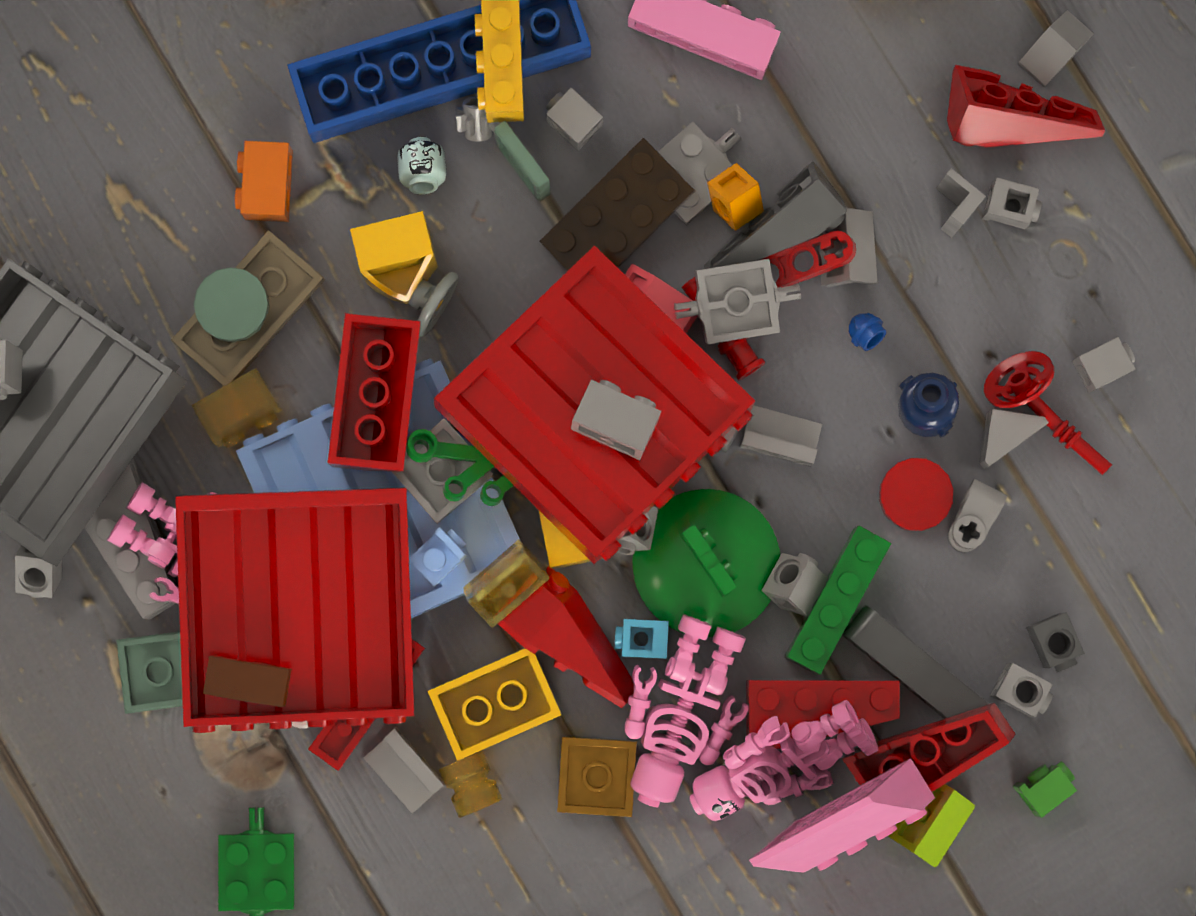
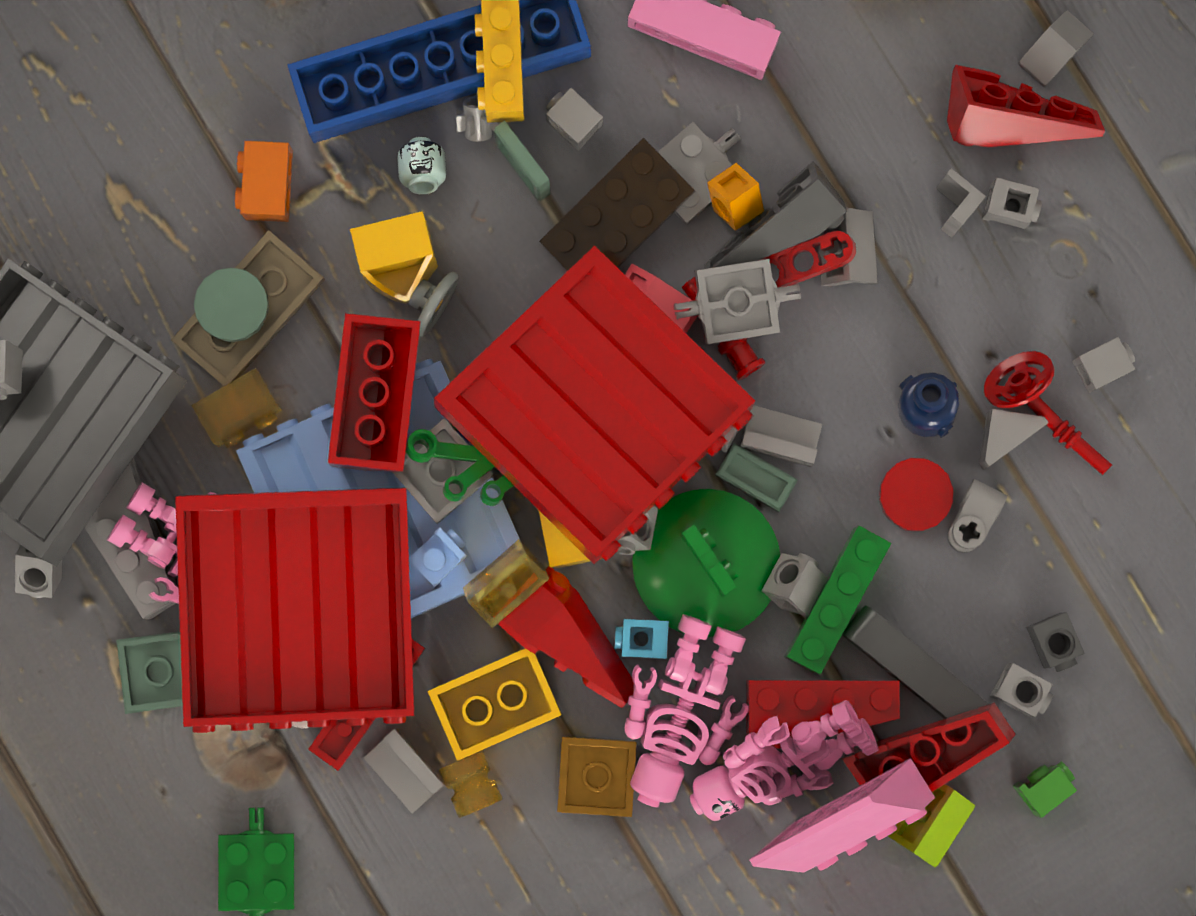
reddish brown slope [203,655,292,707] -> none
light grey brick [571,380,661,460] -> none
blue plate [848,313,886,351] -> none
none -> sand green tile [715,443,798,512]

